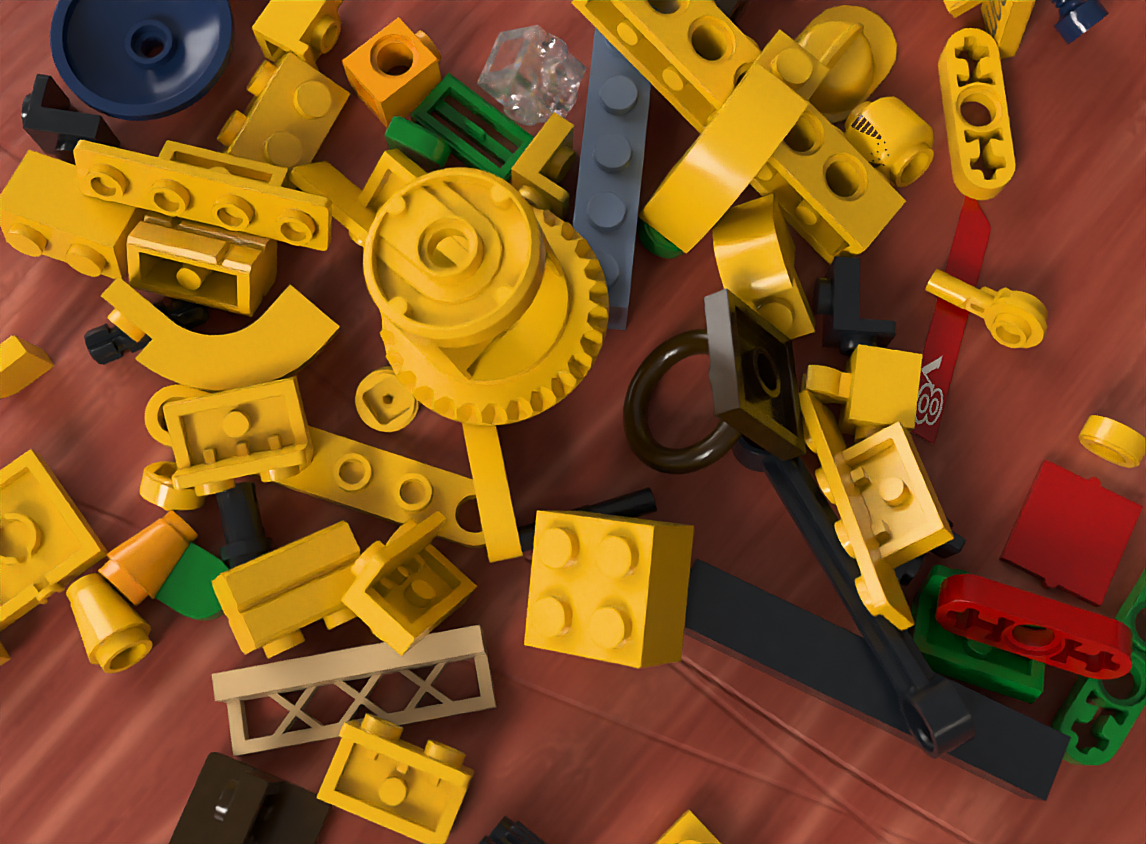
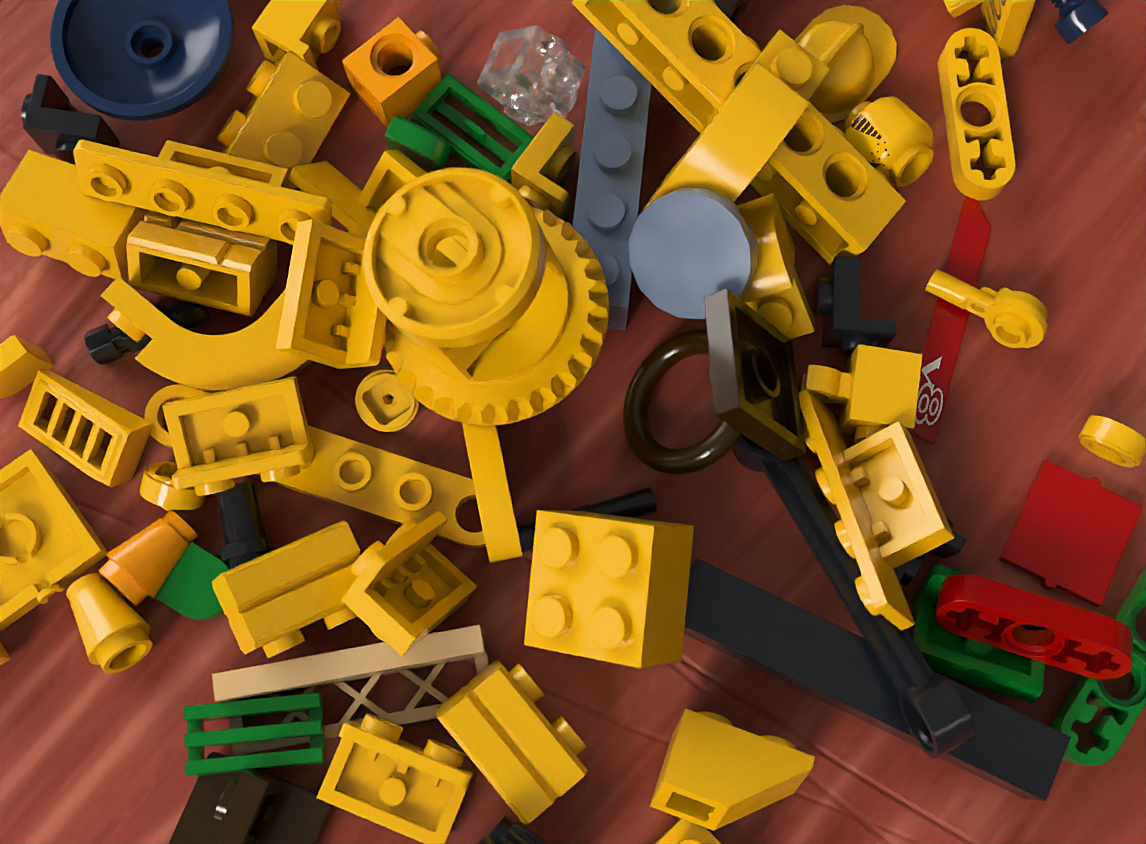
none -> yellow slope [18,368,153,487]
none -> green tile [184,693,326,777]
none -> yellow bracket [275,219,387,369]
none -> yellow brick [436,659,588,825]
none -> sand blue tile [628,187,758,319]
none -> yellow slope [650,708,815,831]

